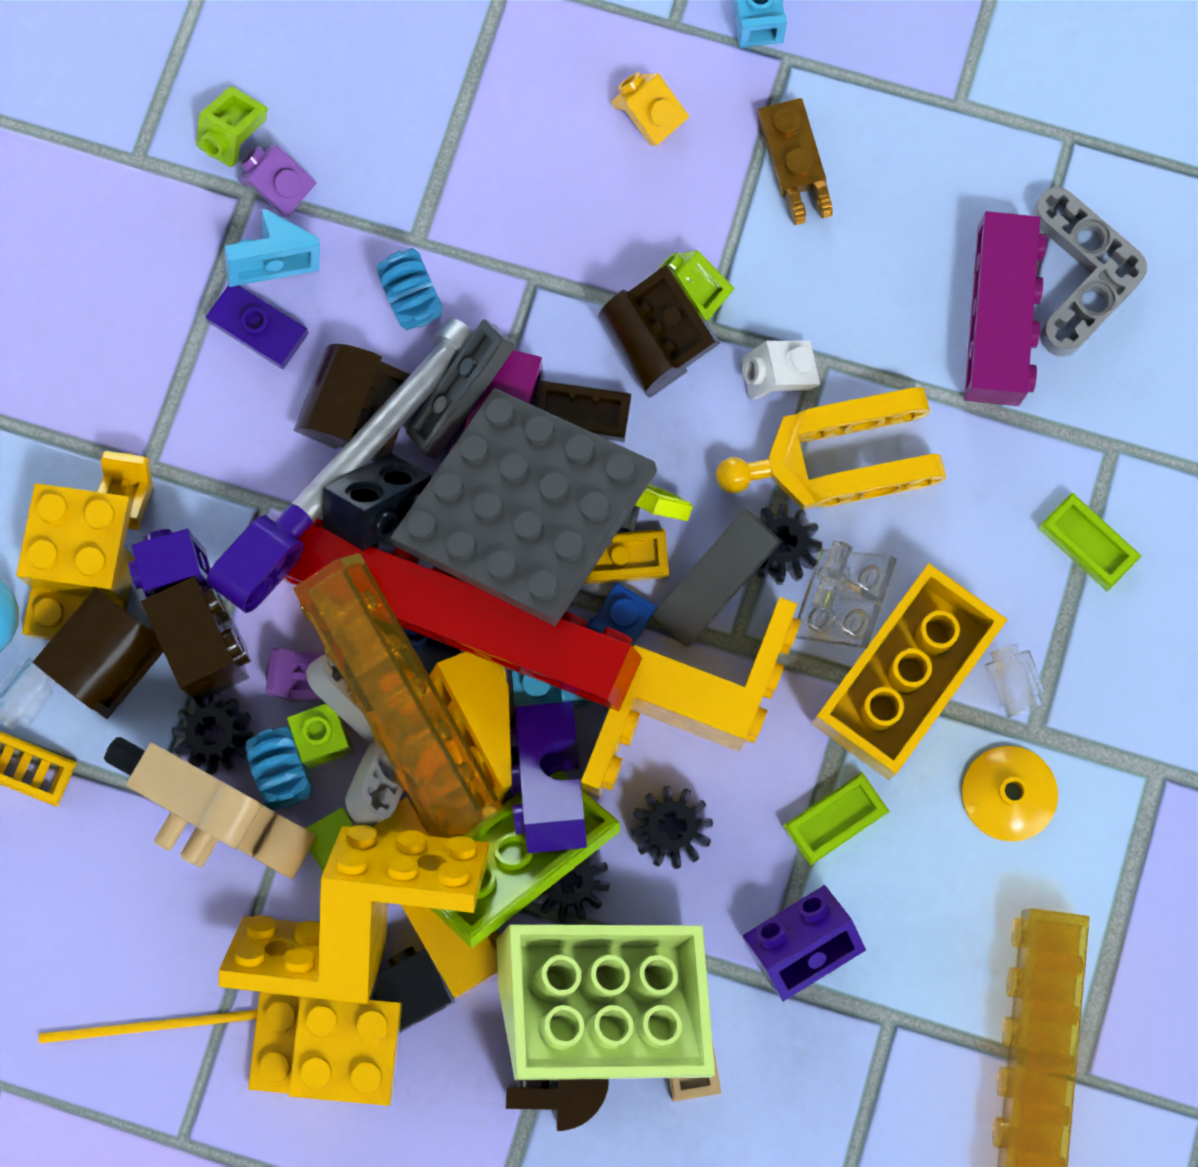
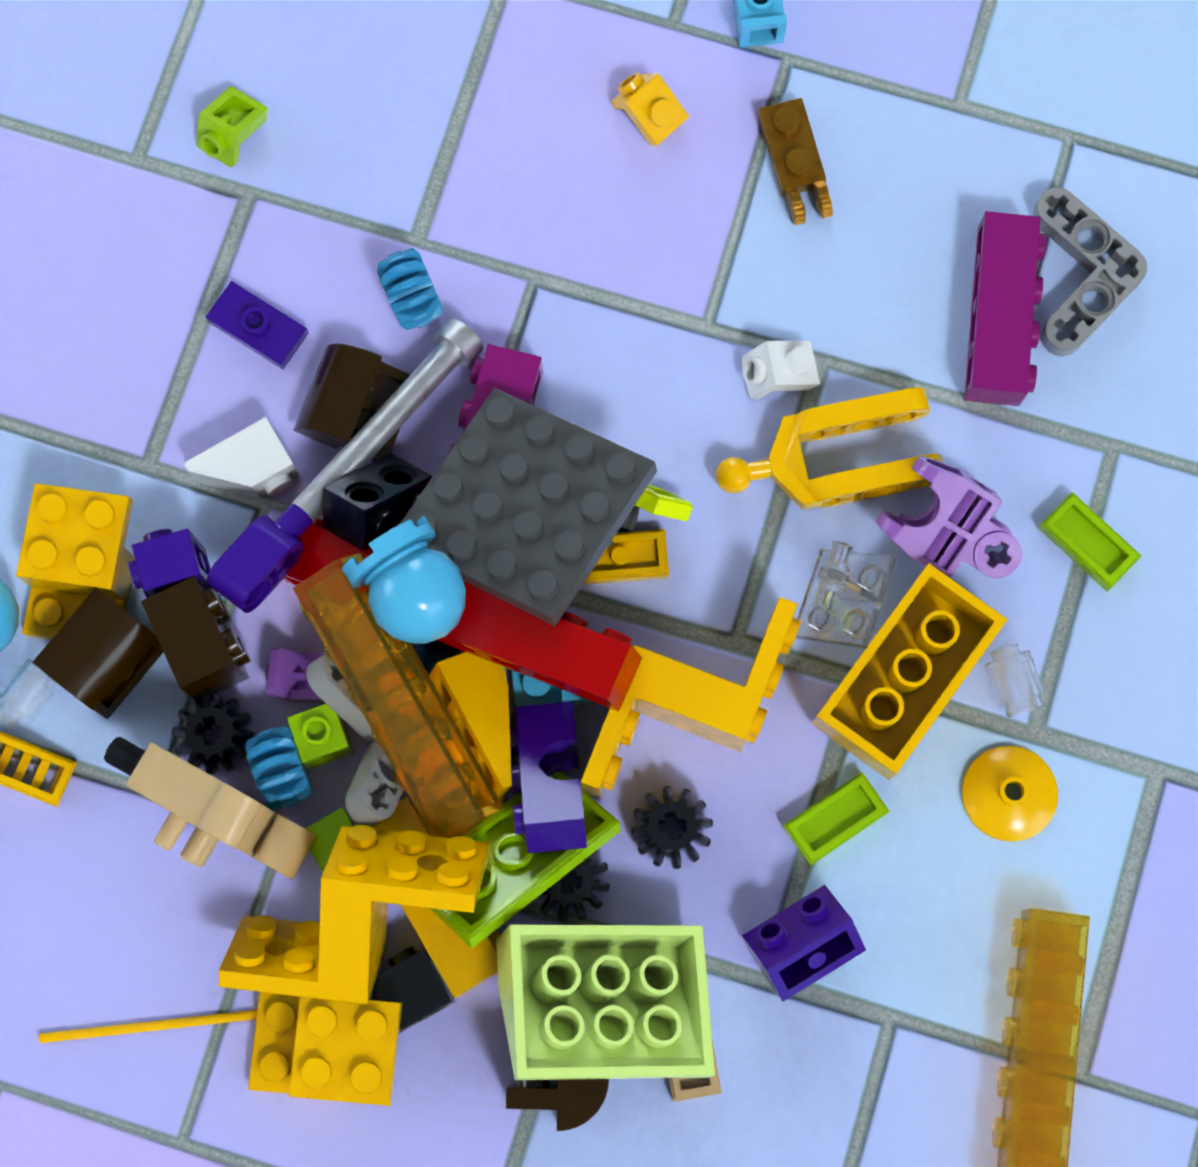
yellow bracket [98,451,153,530] -> none
medium azure slope [225,209,320,287] -> none
medium lavender bracket [237,145,317,217] -> none
dark grey tile [406,319,516,460] -> none
dark brown plate [536,380,632,442] -> none
blue bracket [587,582,657,647] -> none
dark brown brick [598,264,721,397] -> none
dark grey tile [652,509,782,647] -> none
lime bracket [658,250,735,321] -> none
black gear [757,503,822,585] -> none
none -> white slope [183,417,300,498]
none -> medium azure tile [342,516,466,644]
none -> medium lavender piece [876,456,1022,578]

